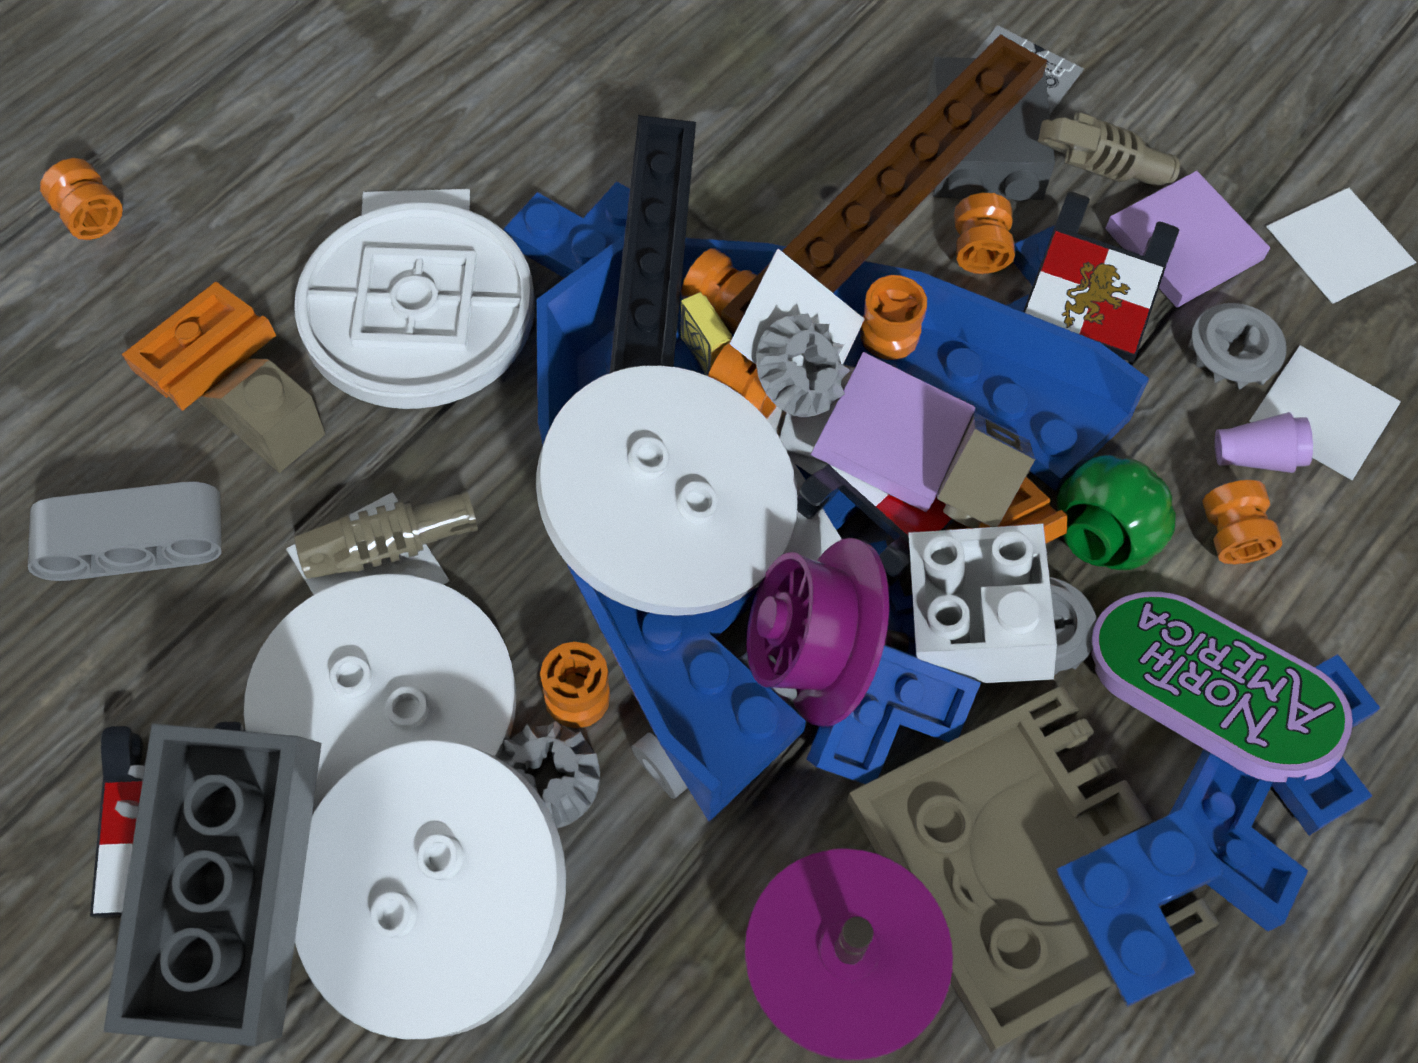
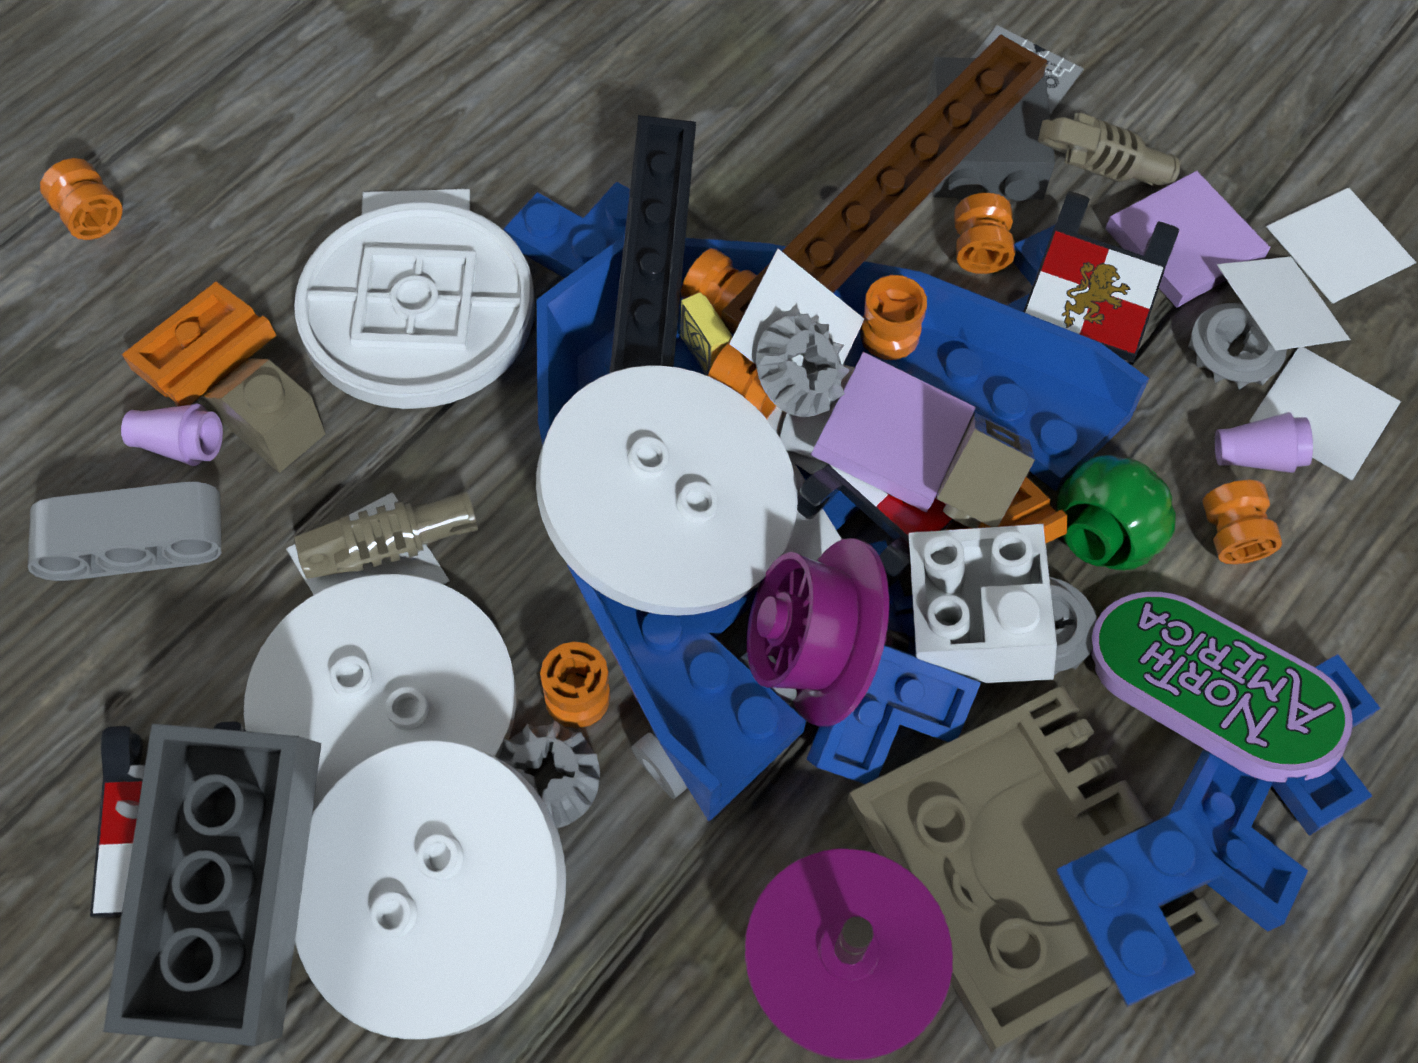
none -> lavender cone [121,404,223,466]
none -> white sticker [1217,257,1350,351]

